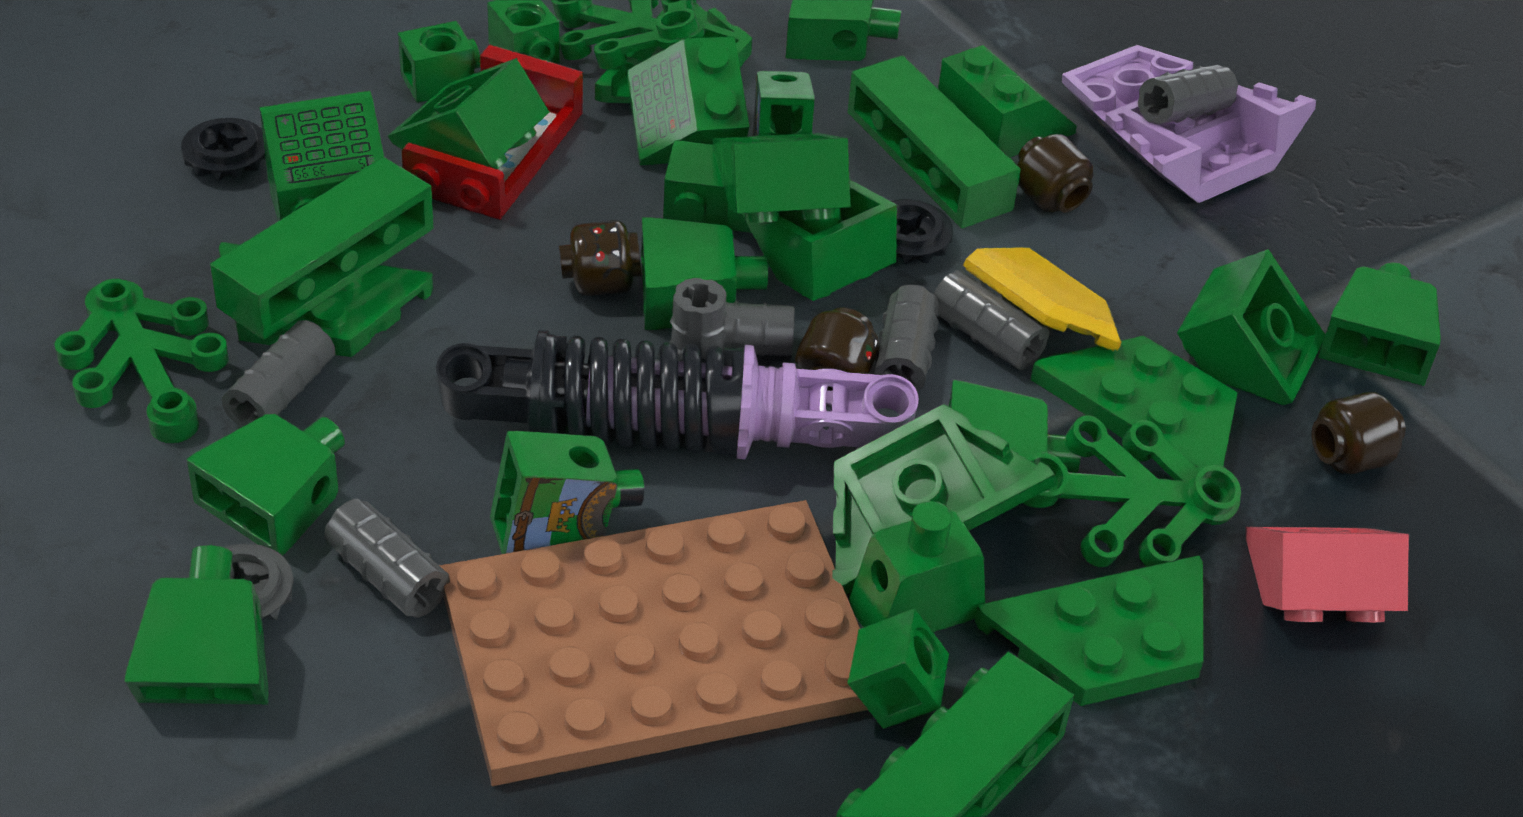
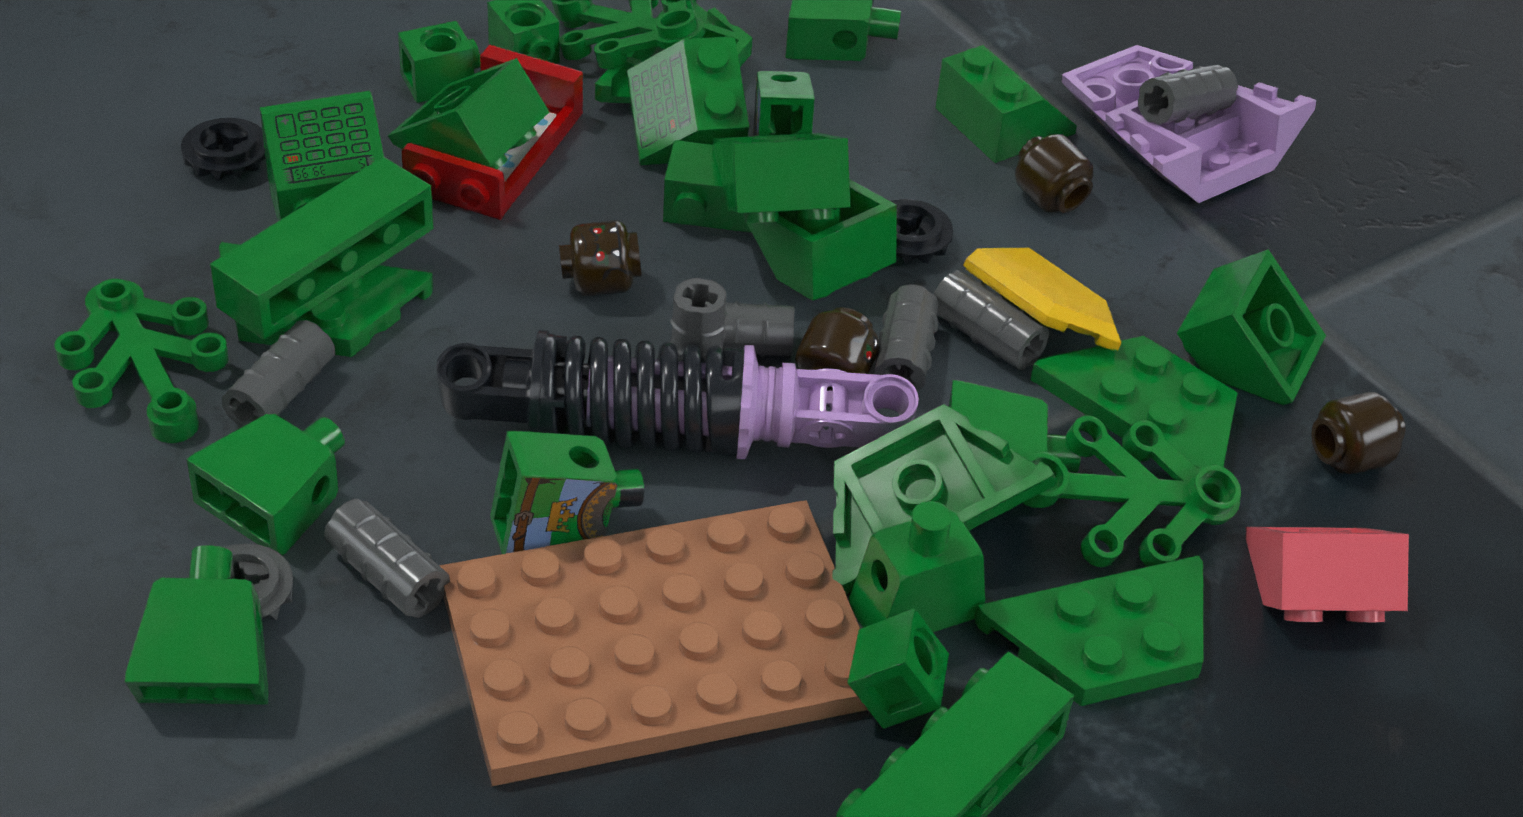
green torso [641,217,768,330] -> none
green brick [847,55,1021,229] -> none
green torso [1318,262,1441,386] -> none

